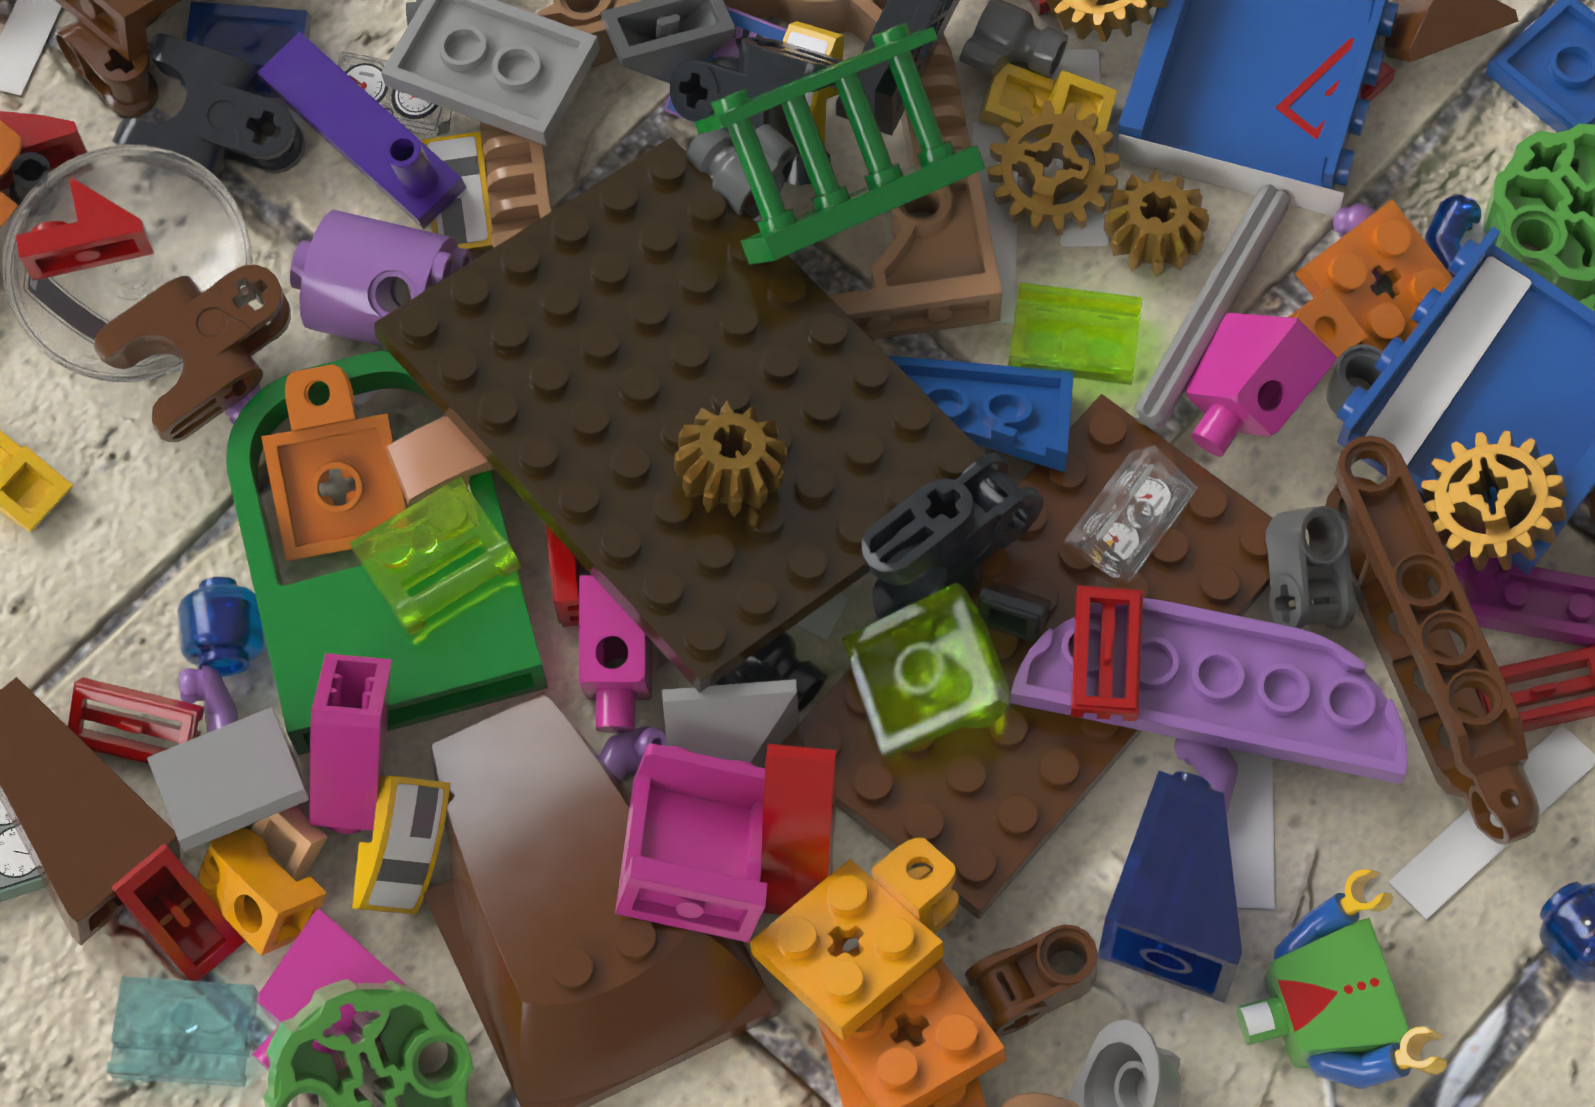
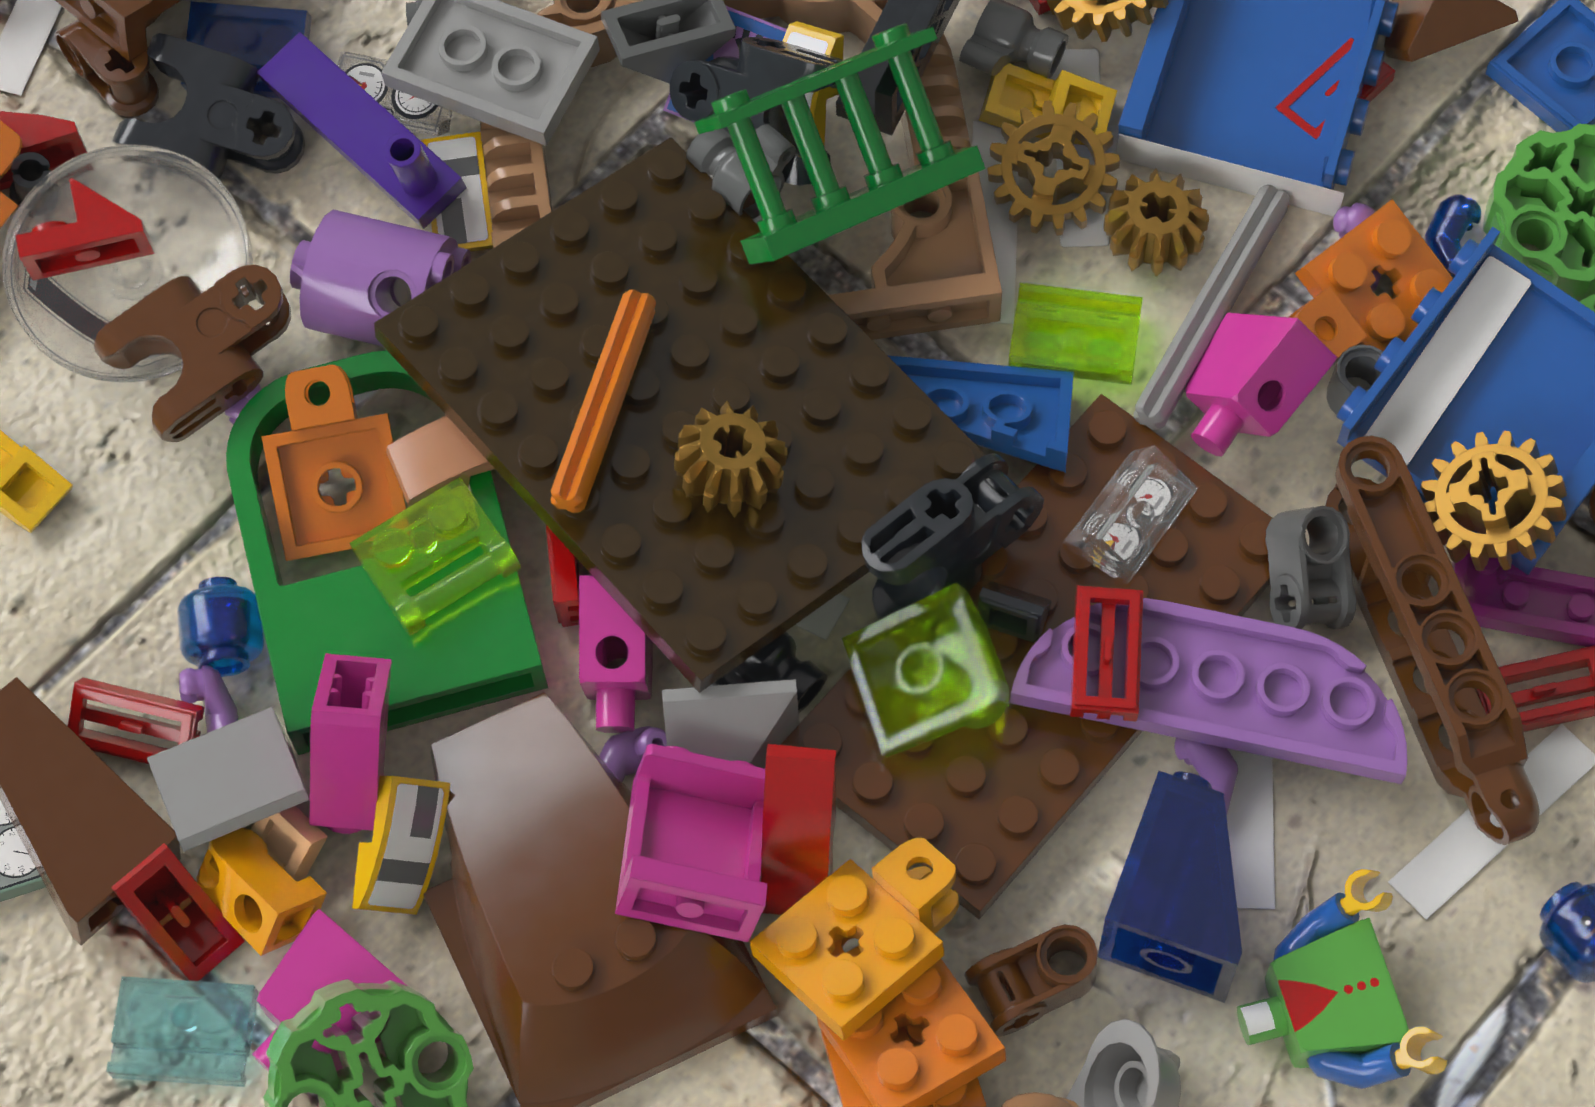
none -> orange axle [550,289,656,513]

